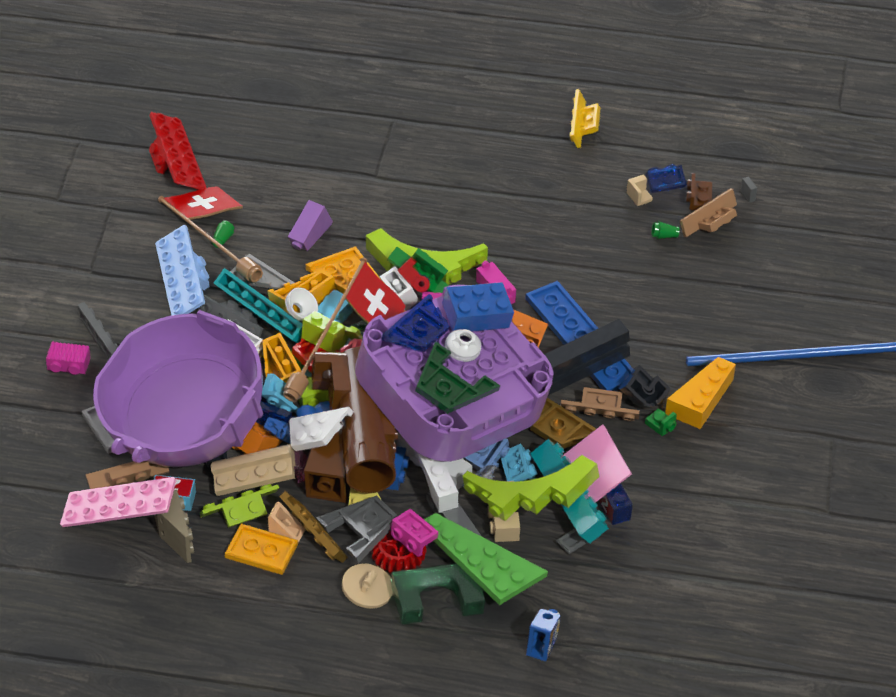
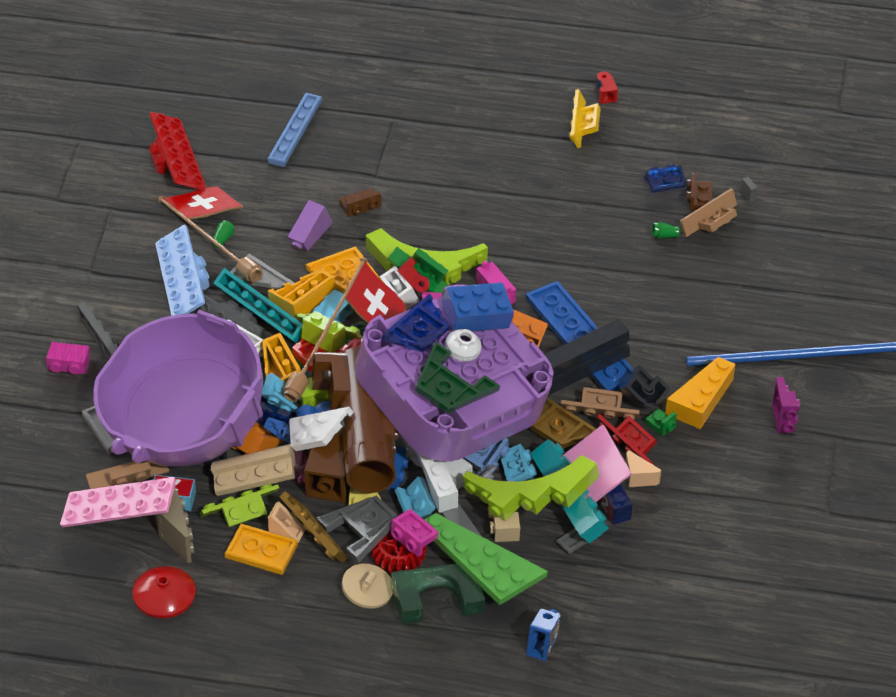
white piece [285,288,318,321] -> none
tan panel [627,175,653,206] -> none
none -> red dish [132,566,196,618]
none -> medium blue tile [268,93,322,167]
none -> reddish brown bracket [339,188,381,217]
none -> medium azure bracket [395,476,436,519]
none -> red leg [596,72,618,104]
none -> red bracket [597,414,657,465]
none -> light nougat slope [625,451,661,487]
none -> magenta plate [772,377,800,433]

